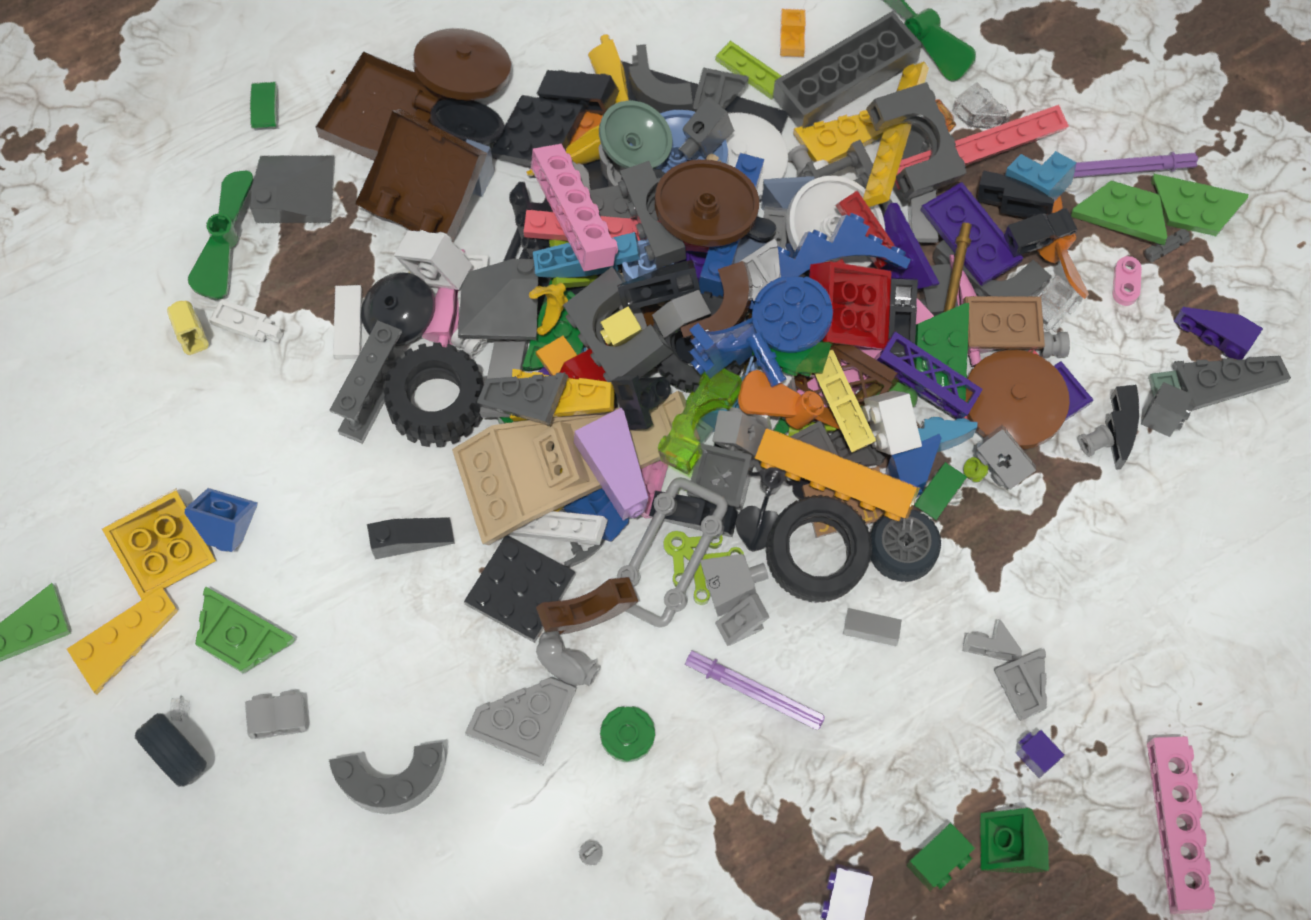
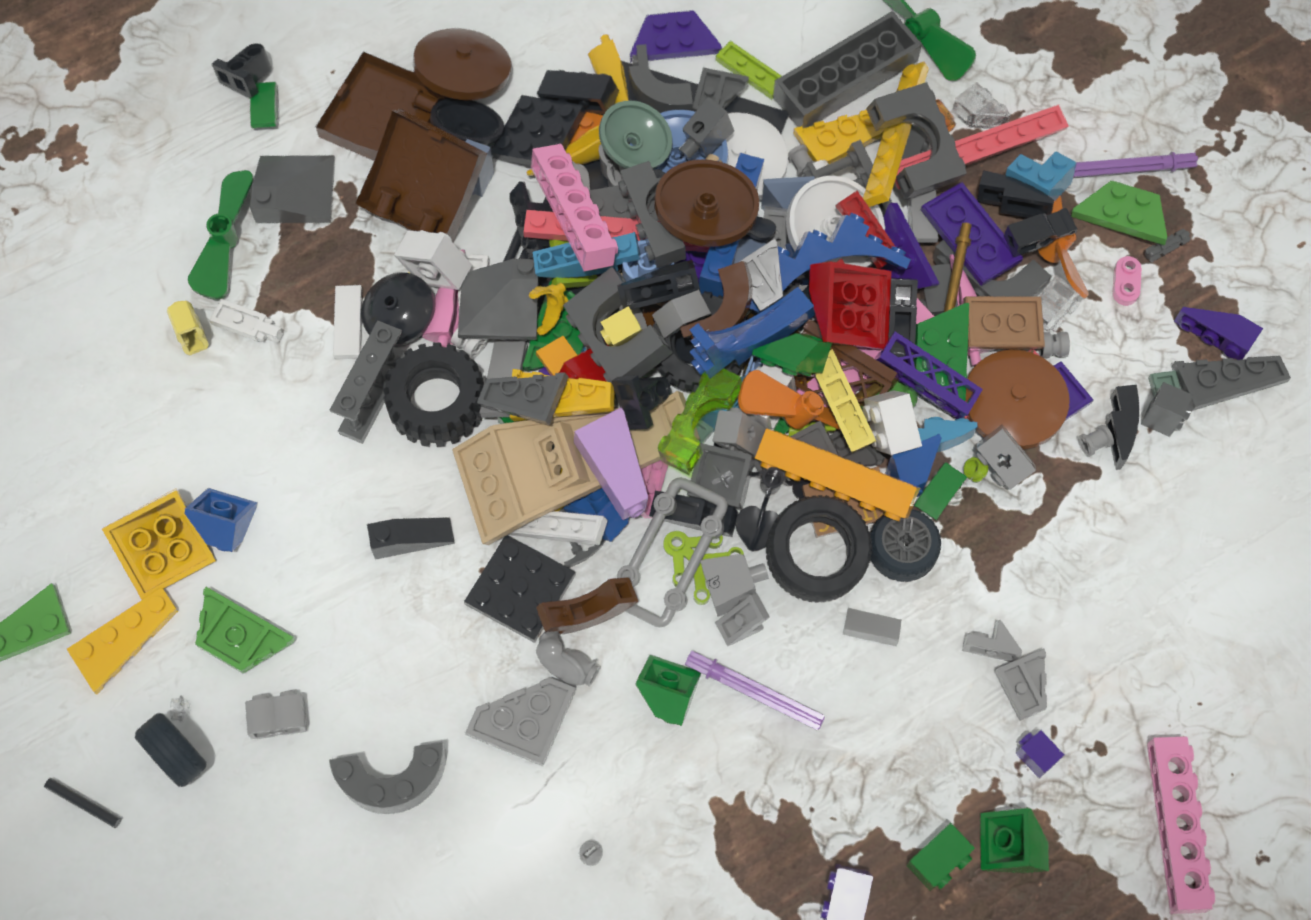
green tile [600,706,656,763] -> none
blue pin [746,332,787,387] -> none
blue tile [752,276,833,353] -> none
light orange slope [780,9,805,57] -> none
bright green wing [1151,173,1249,236] -> none
none -> black bar [44,778,121,828]
none -> black tile [211,43,272,98]
none -> dark purple wing [630,10,722,63]
none -> green slope [635,655,701,726]

